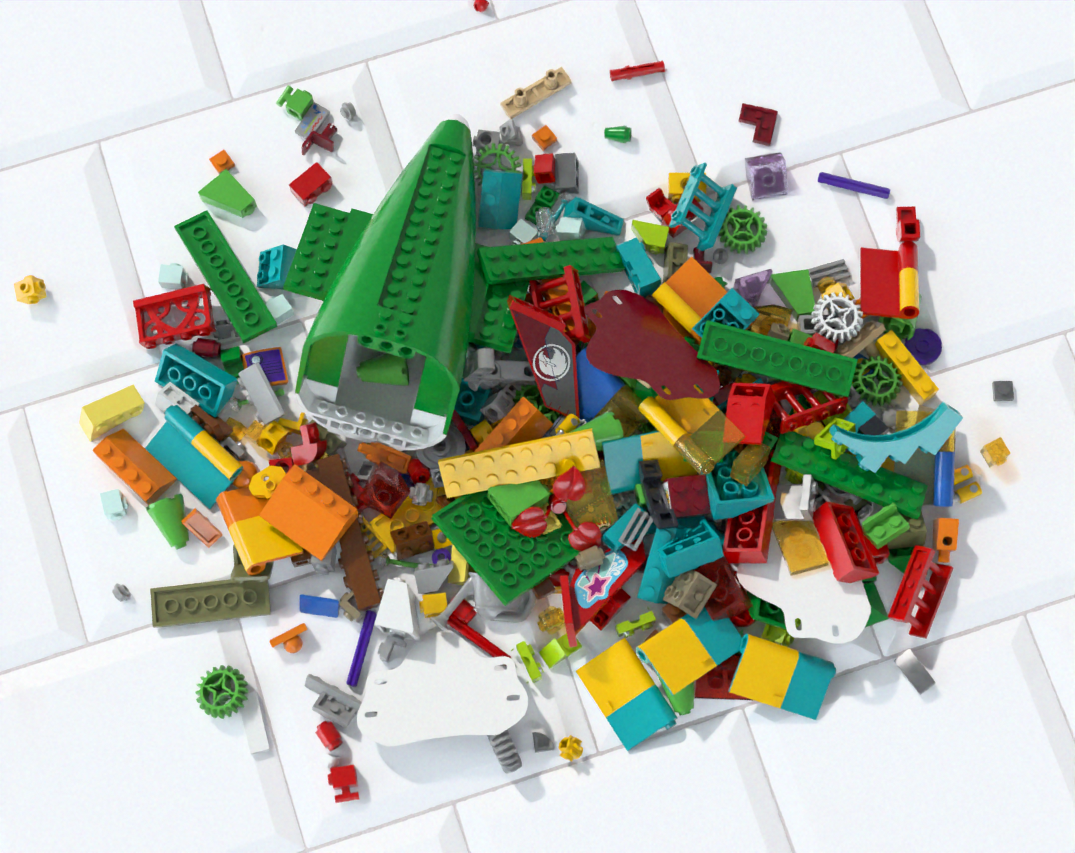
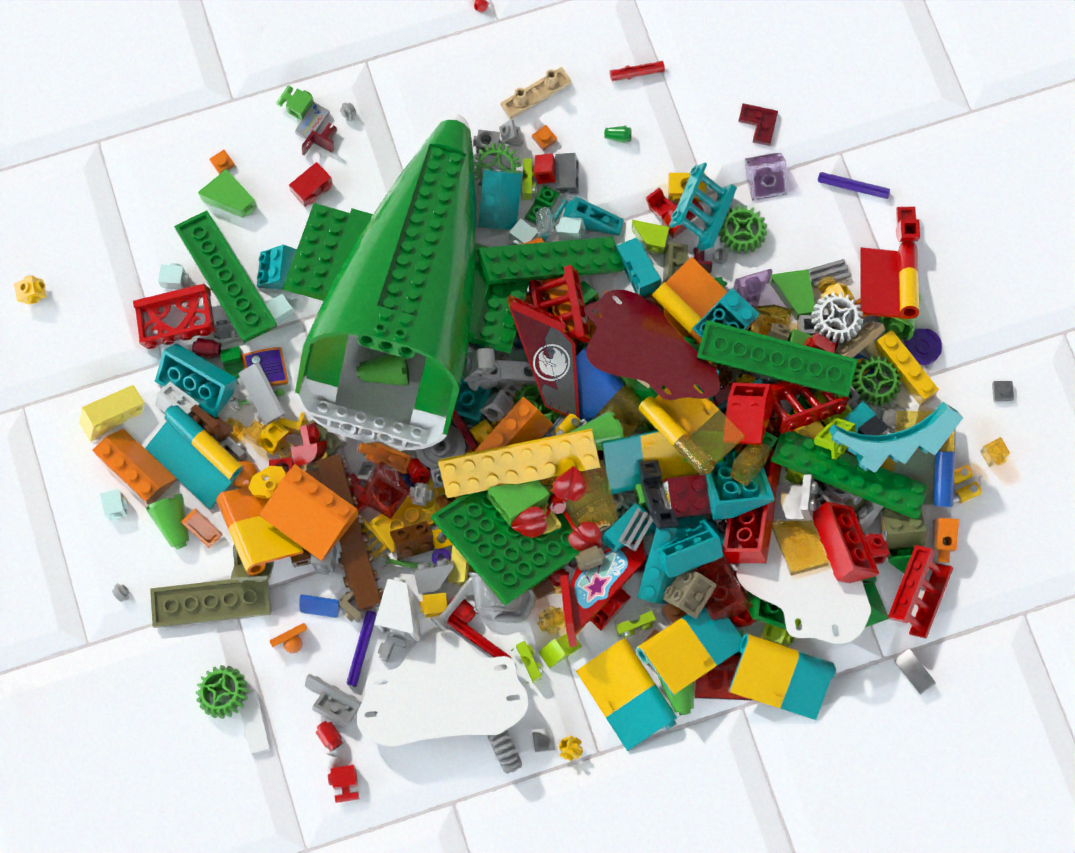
bright green bracket [862,503,910,549] -> none

